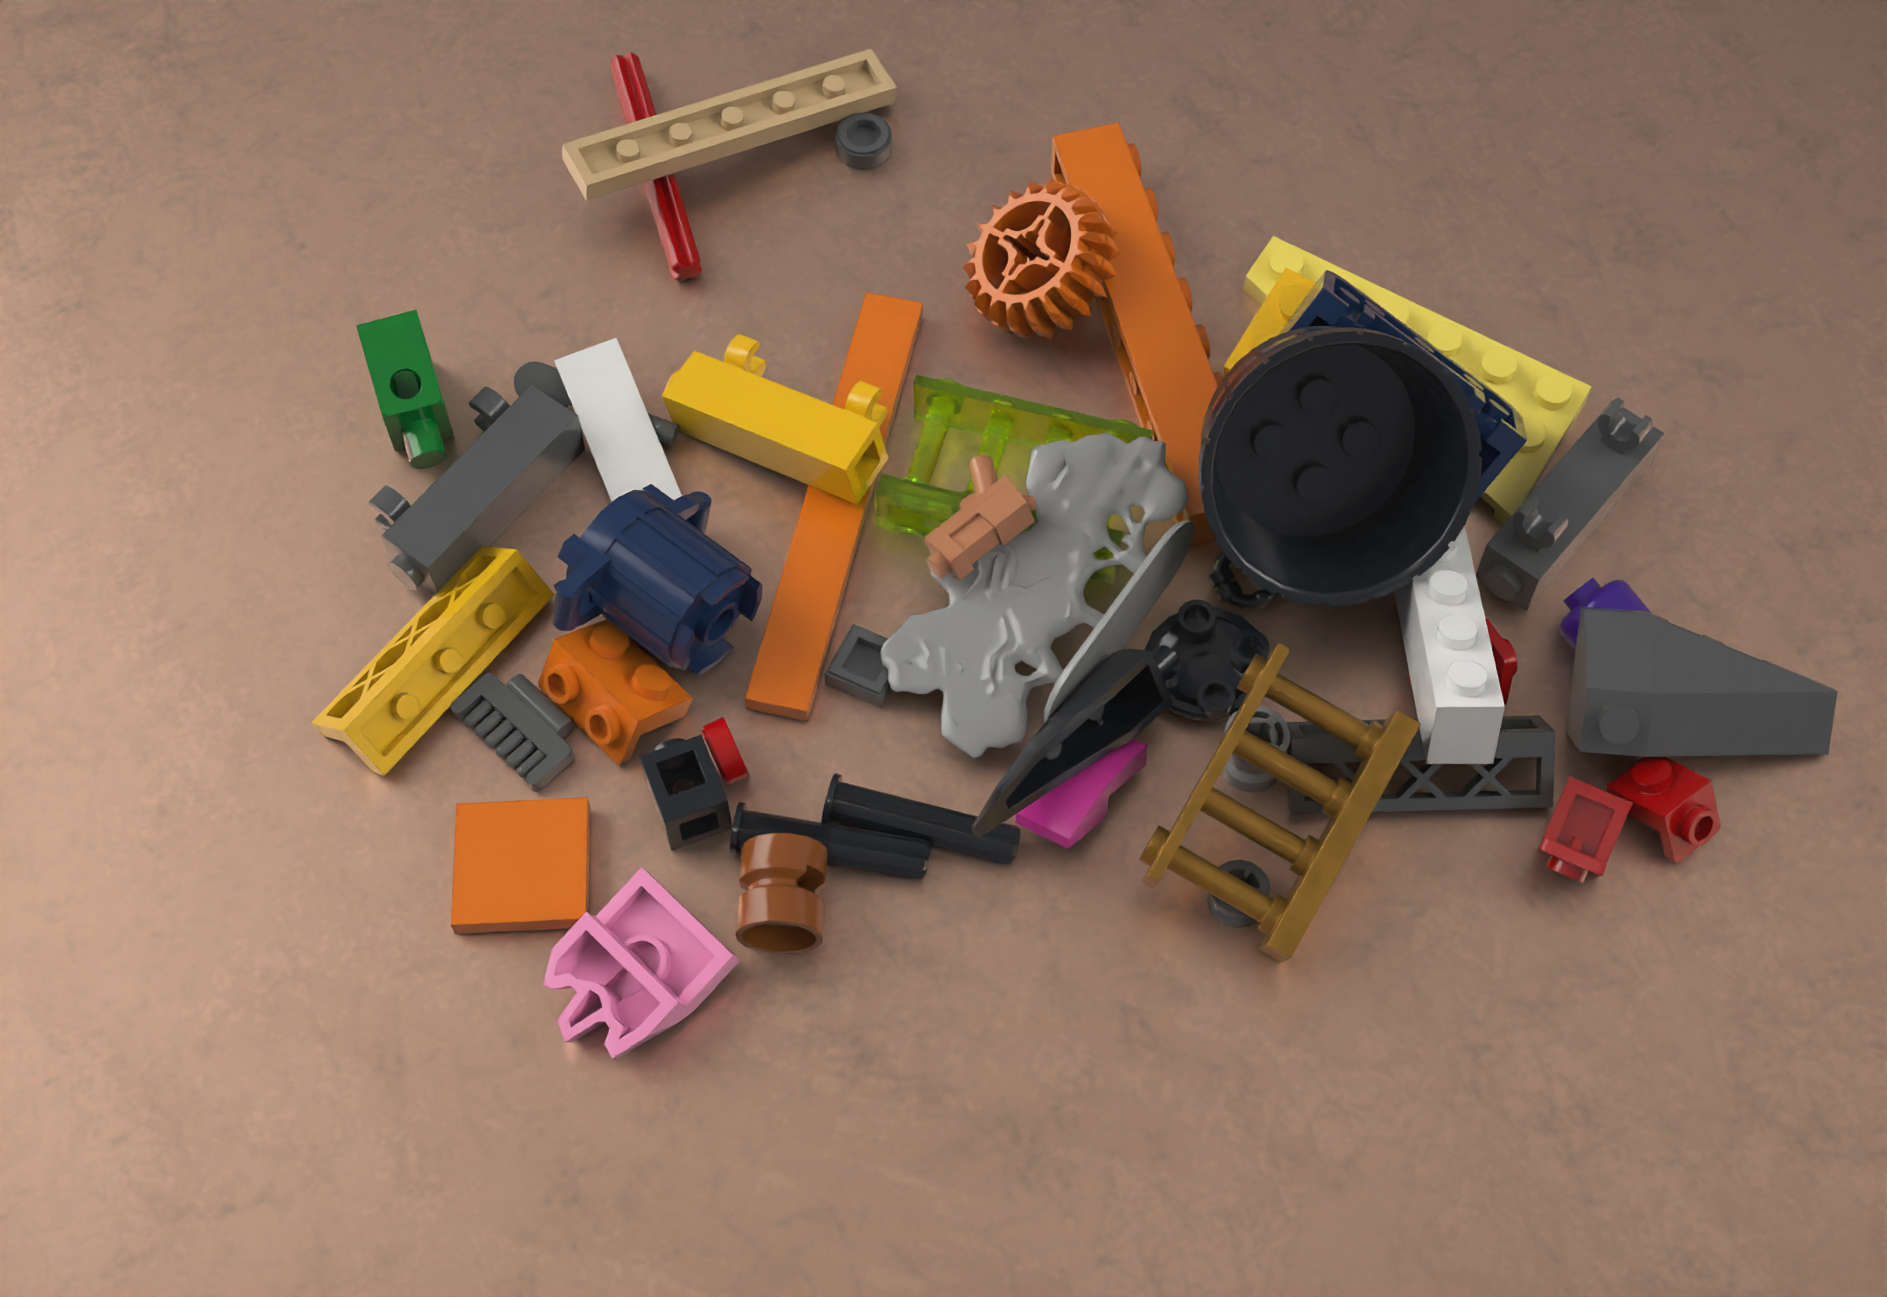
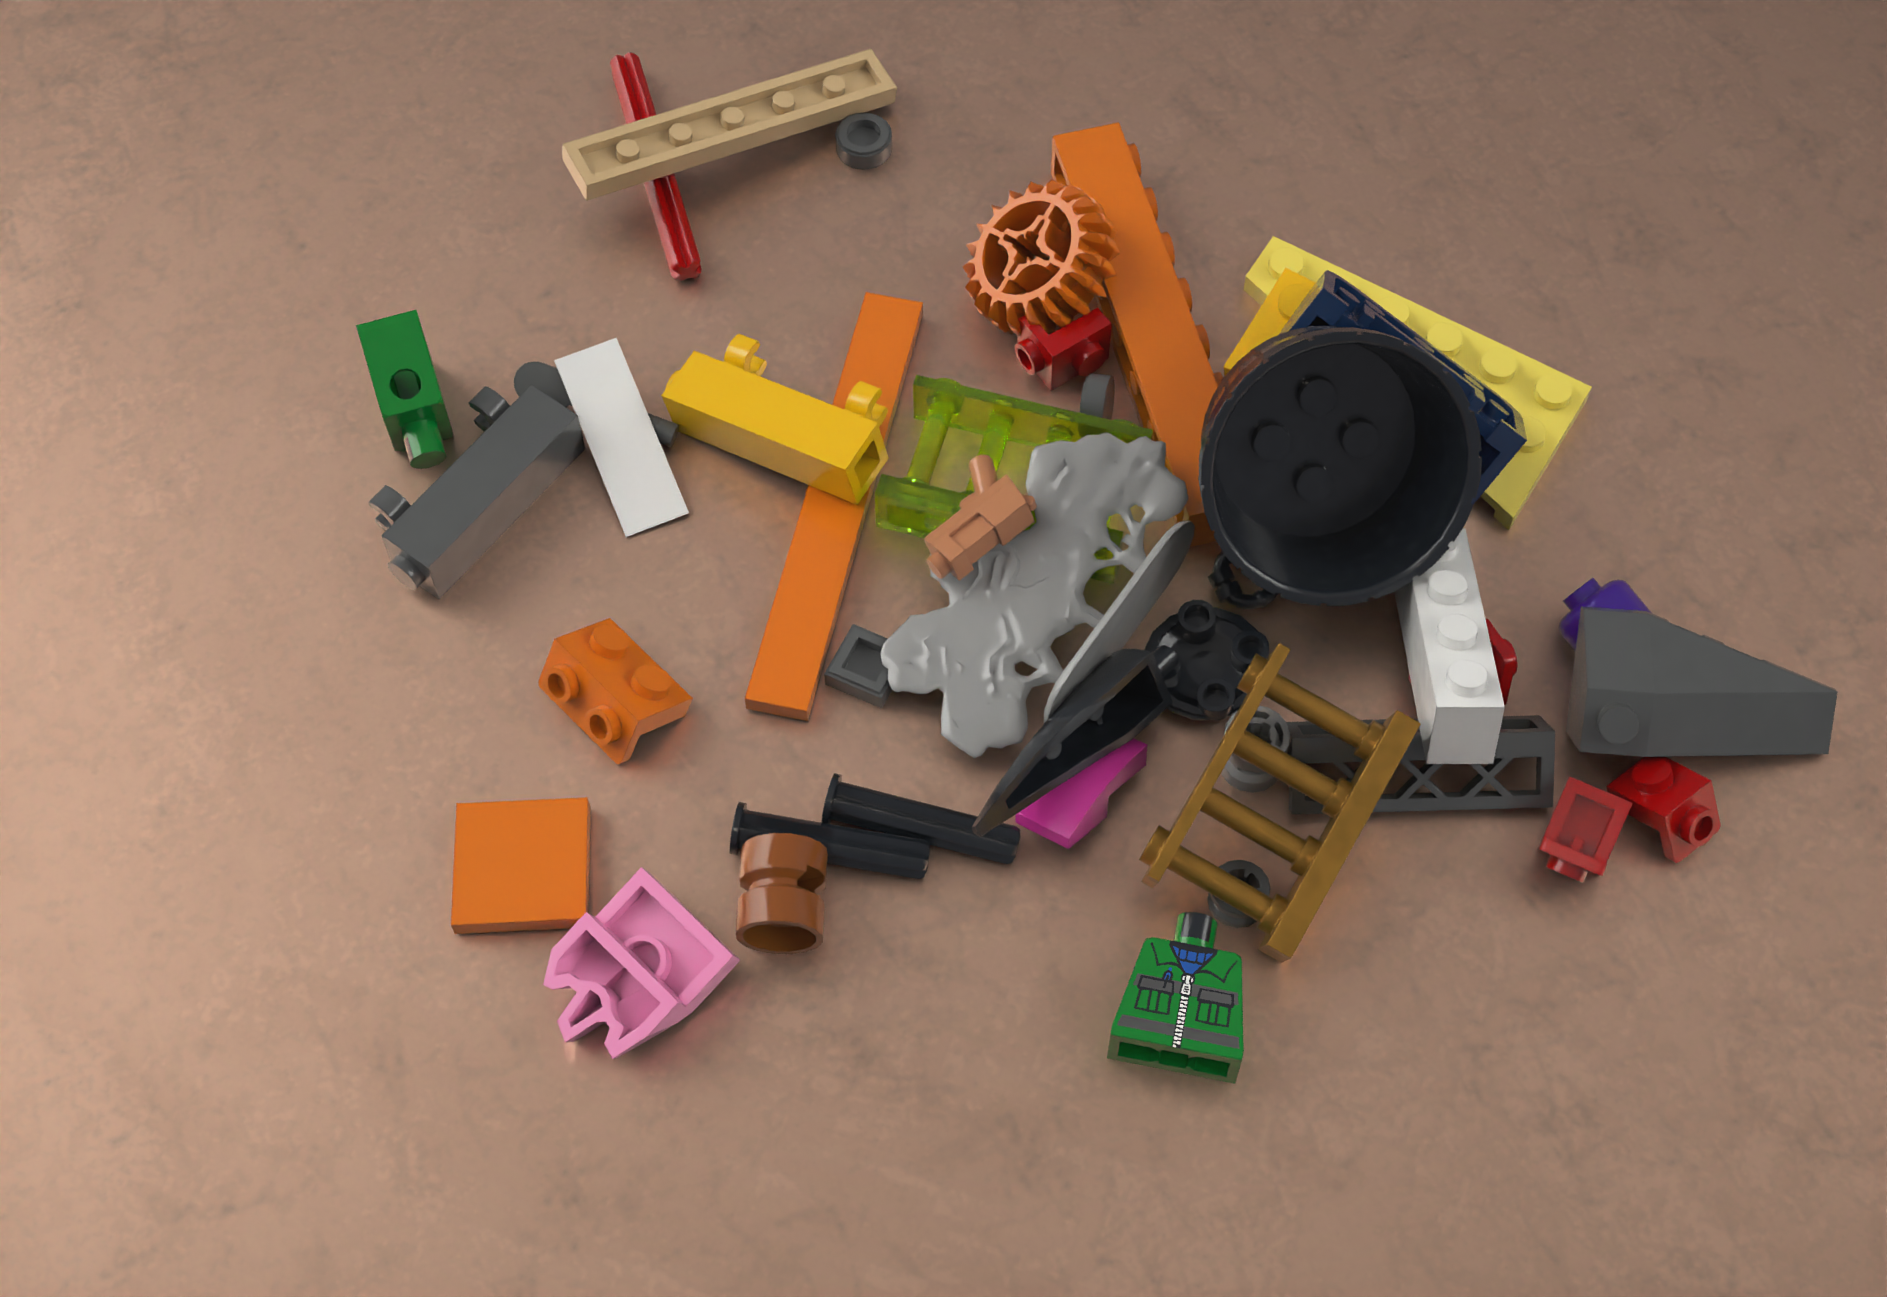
yellow fence [311,546,555,776] -> none
dark grey piece [451,673,575,792] -> none
dark blue container [552,484,762,675] -> none
black brick [639,734,732,851] -> none
red tile [701,717,750,785] -> none
dark grey brick [1476,398,1665,611] -> none
none -> red bracket [1014,307,1112,391]
none -> dark grey tile [1080,373,1115,435]
none -> green torso [1107,912,1244,1084]

